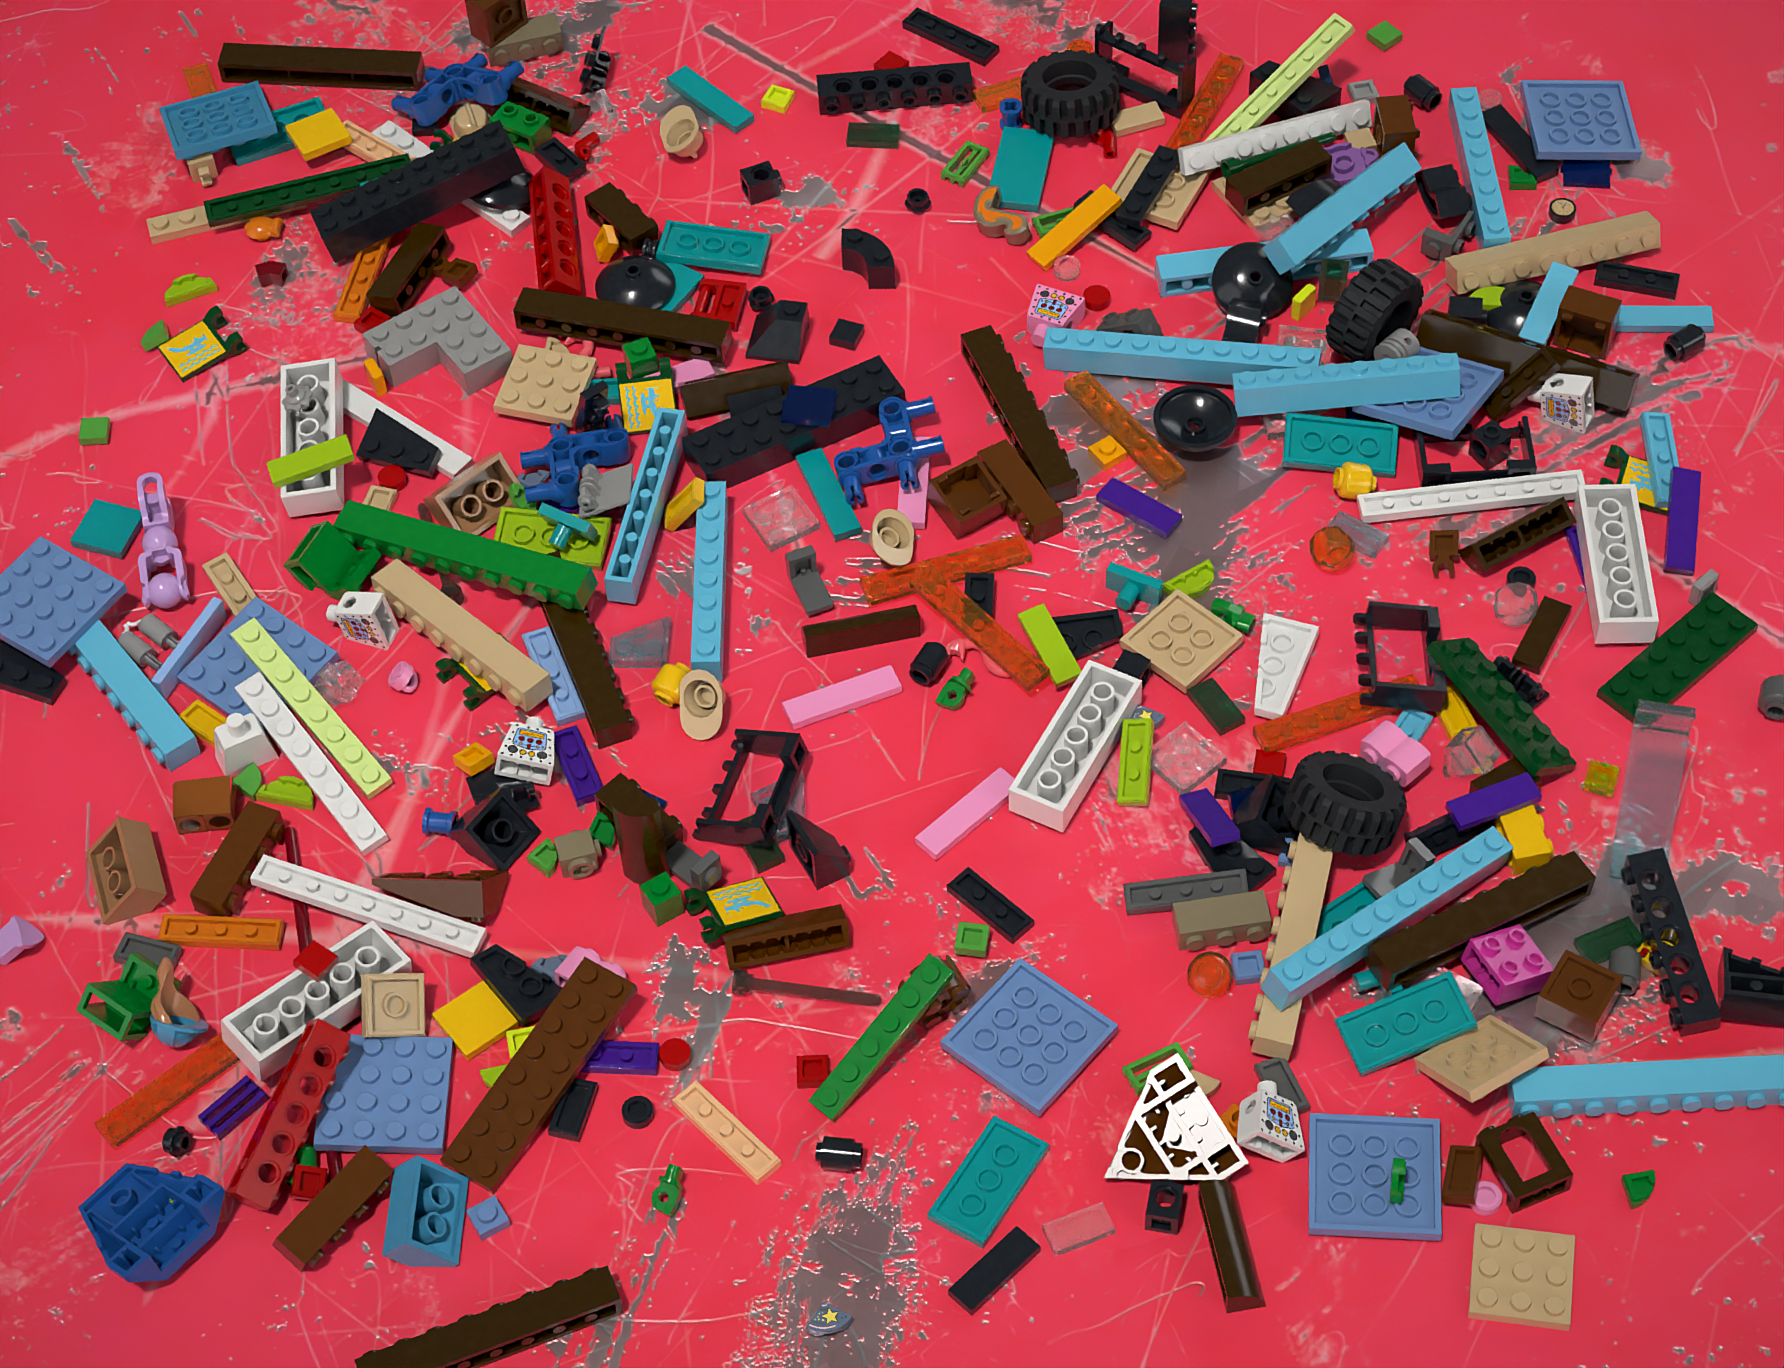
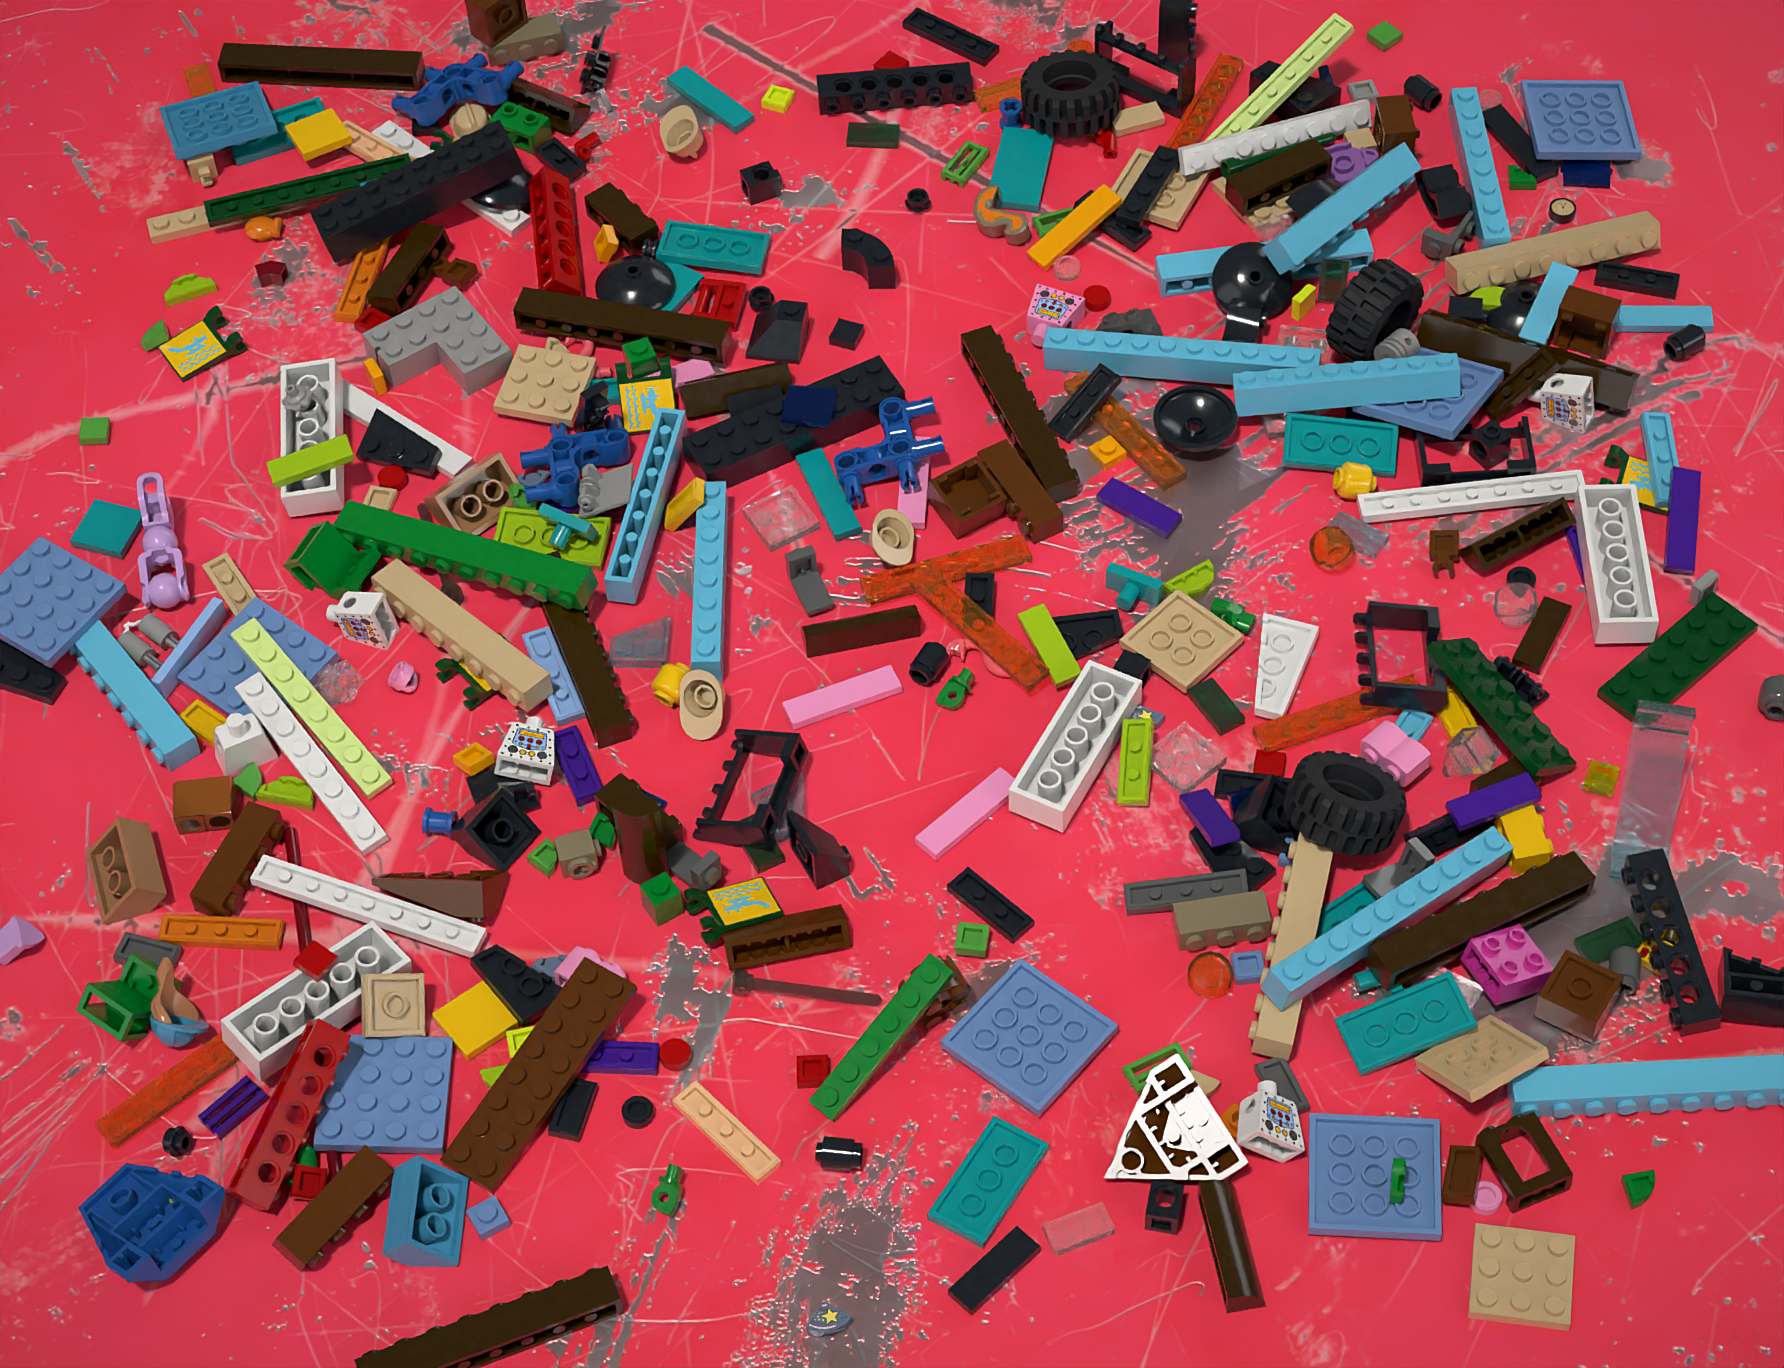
none -> black tile [1047,363,1123,443]

